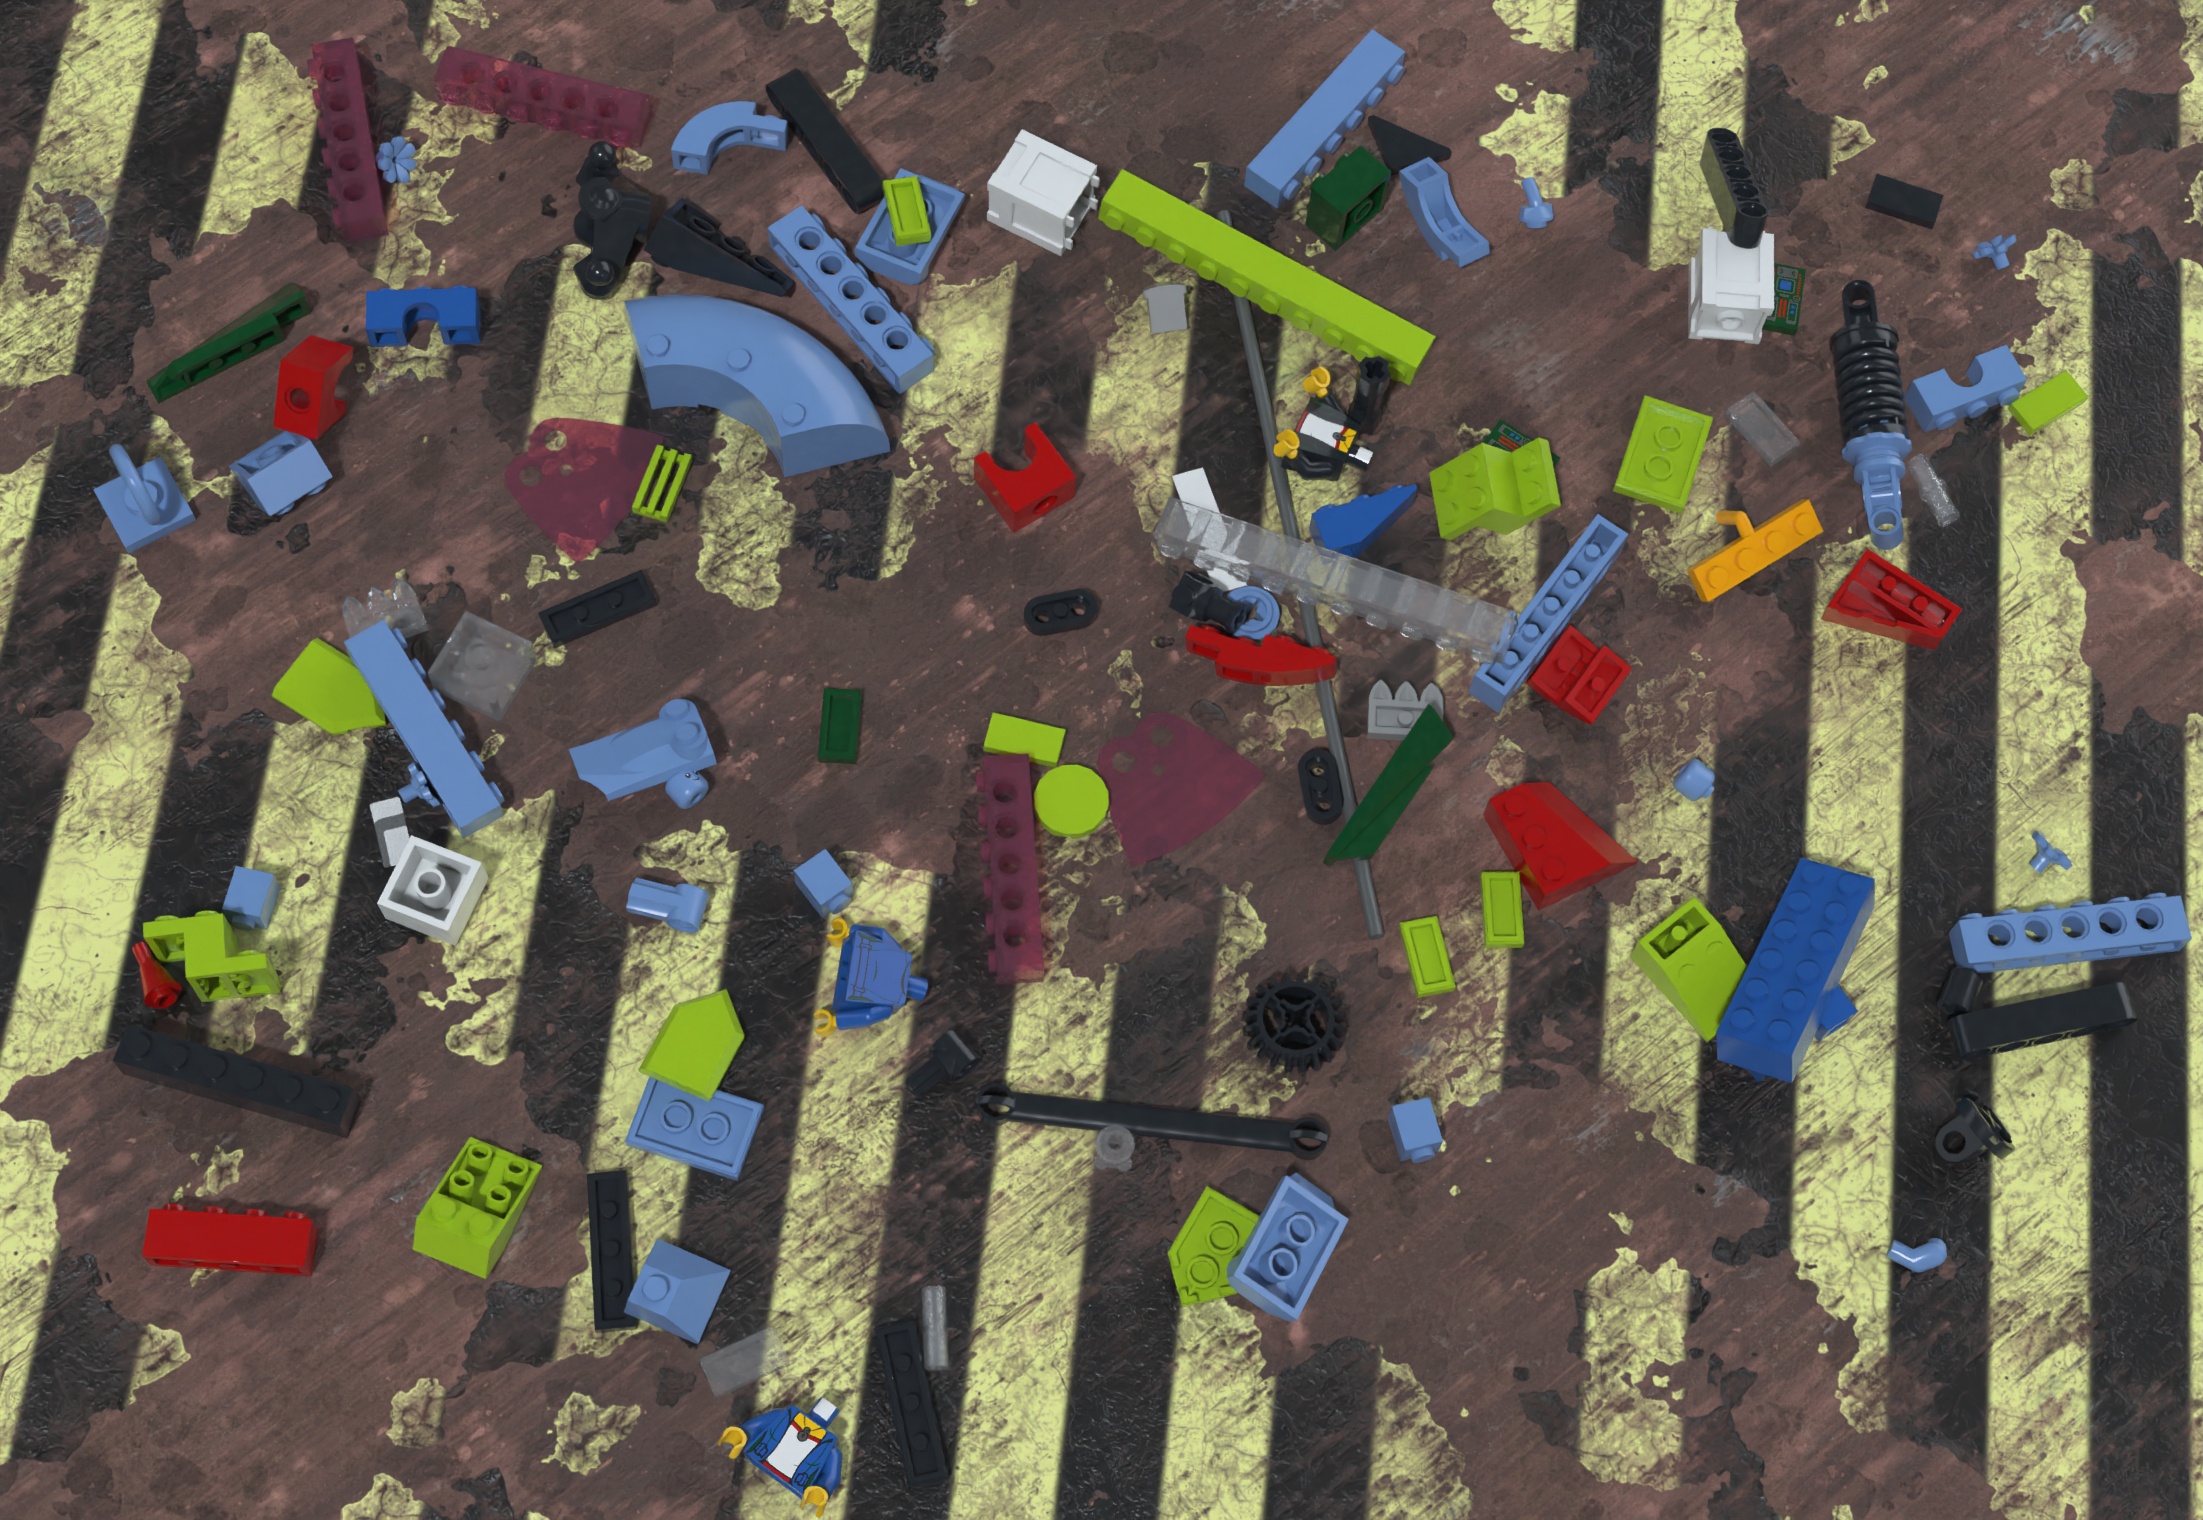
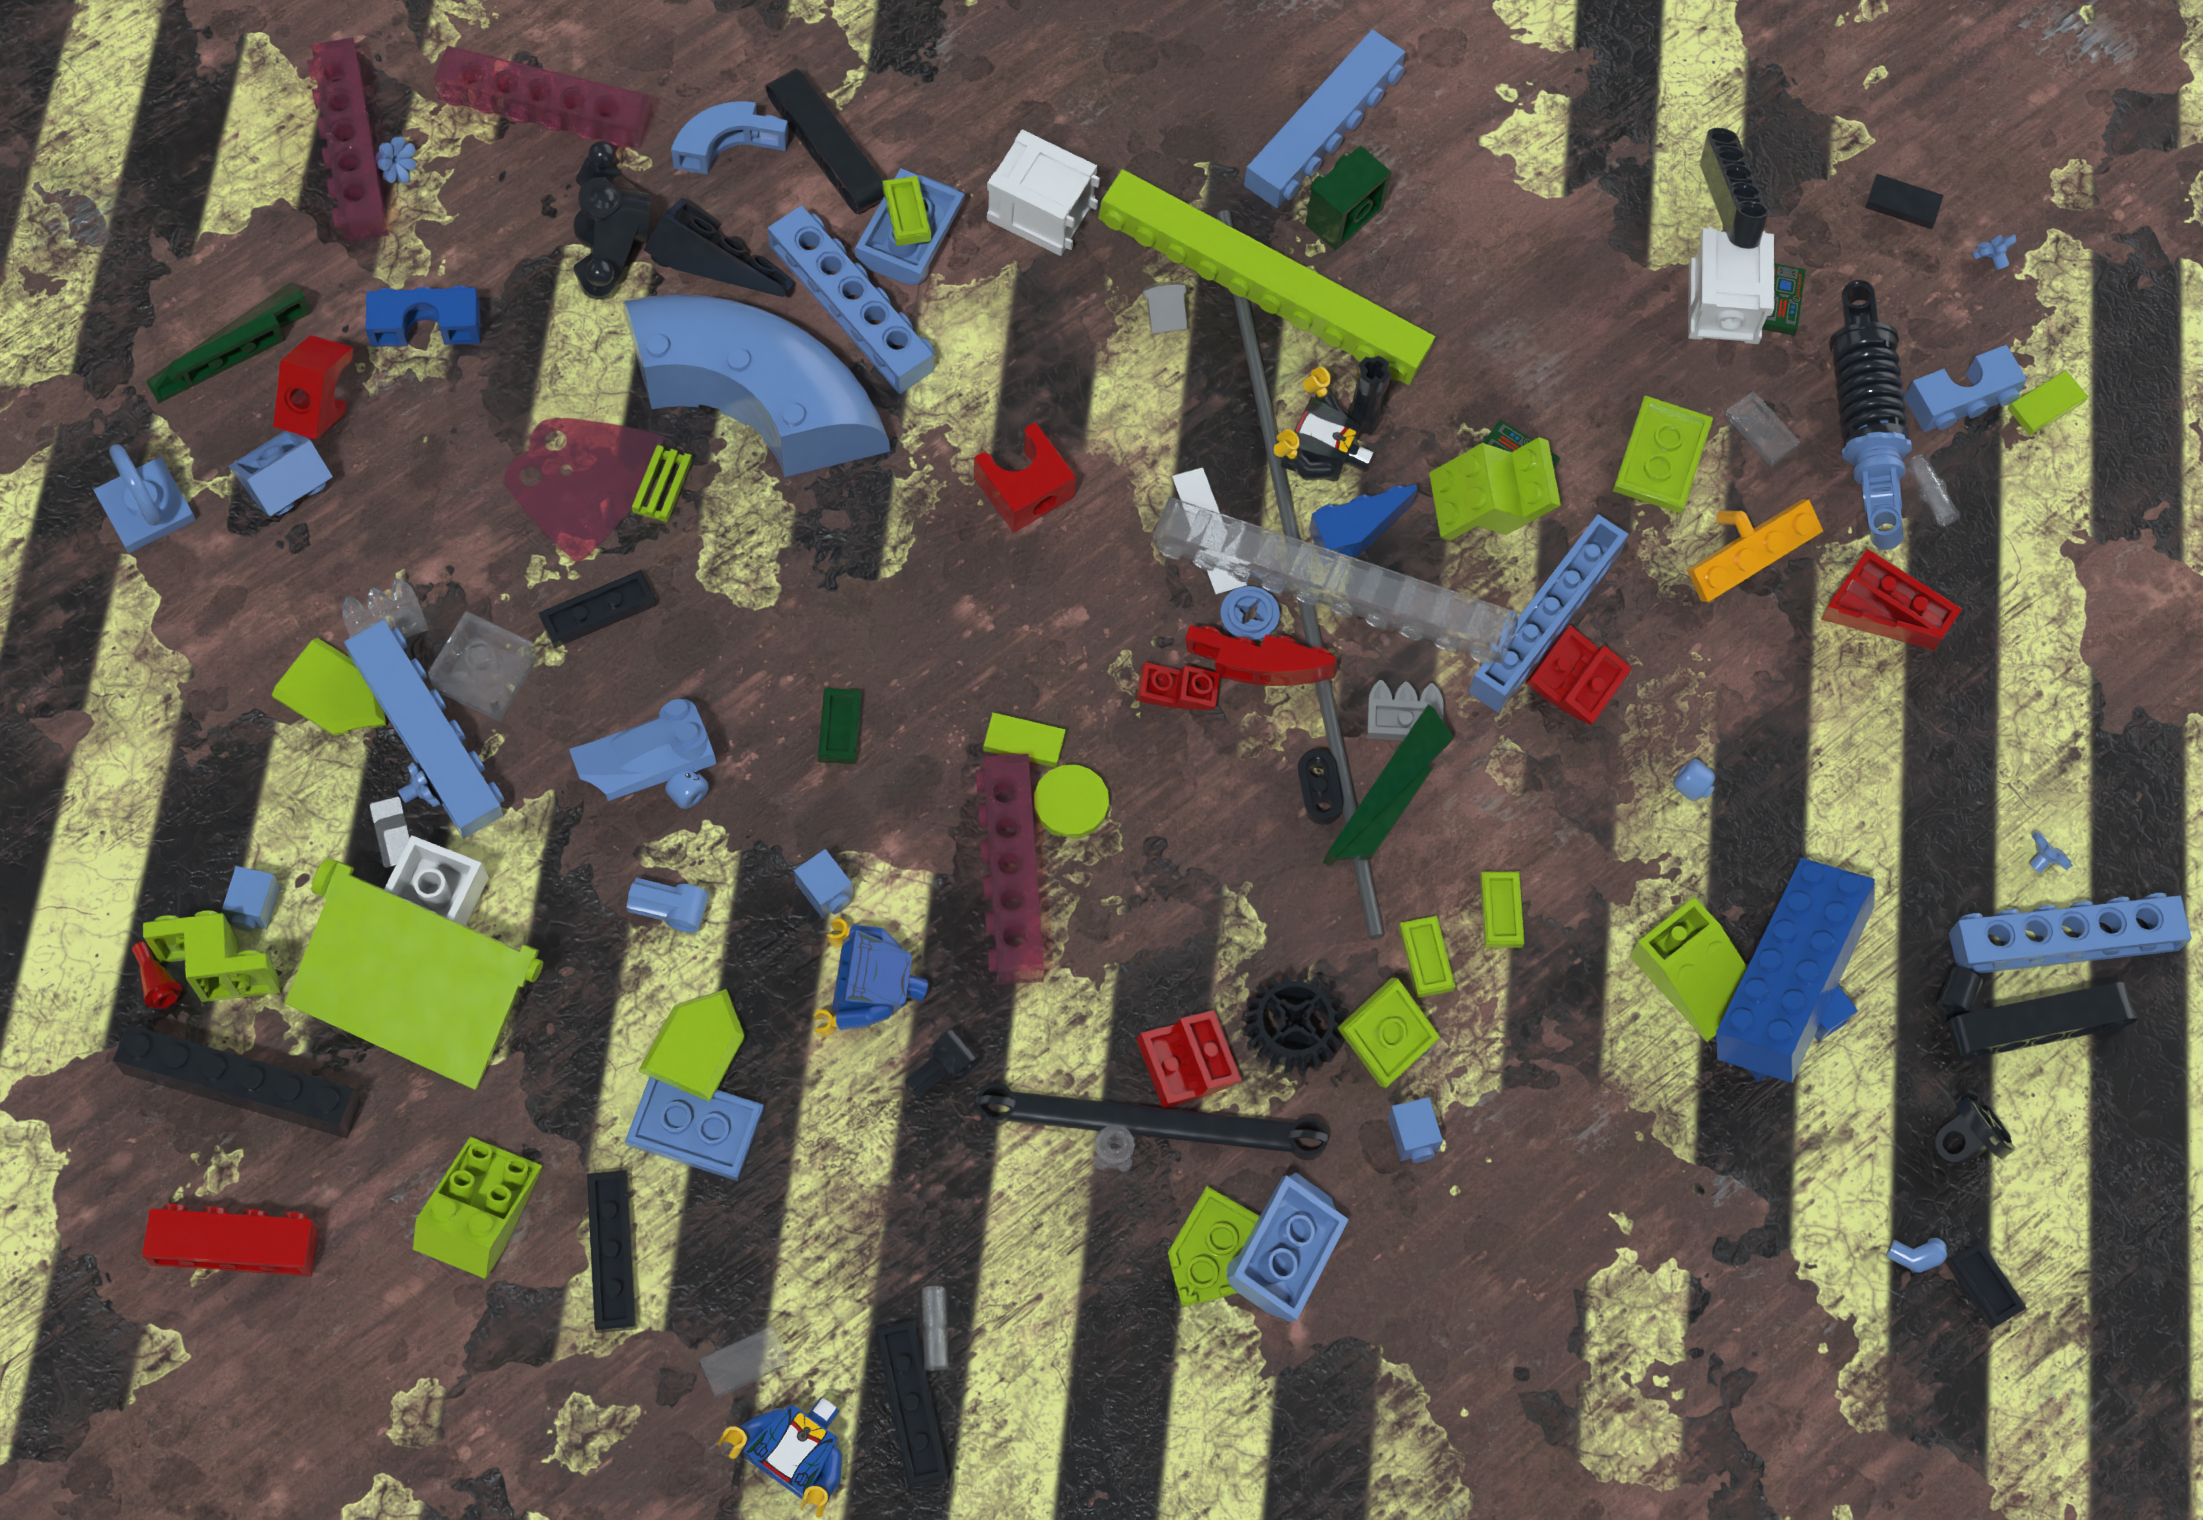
medium blue slope [624,1238,731,1344] -> none
black plate [1024,589,1097,636] -> none
clear pink piece [1098,712,1266,867] -> none
black connector [1169,571,1248,634] -> none
black tile [1367,115,1451,175] -> none
medium blue arch [1399,157,1490,268] -> none
red wedge [1483,782,1638,911] -> none
medium blue plate [1518,177,1554,228] -> none
none -> lime door [285,857,543,1090]
none -> red slope [1136,662,1220,710]
none -> red slope [1136,1010,1242,1108]
none -> lime tile [1338,977,1440,1088]
none -> black tile [1945,1240,2027,1330]

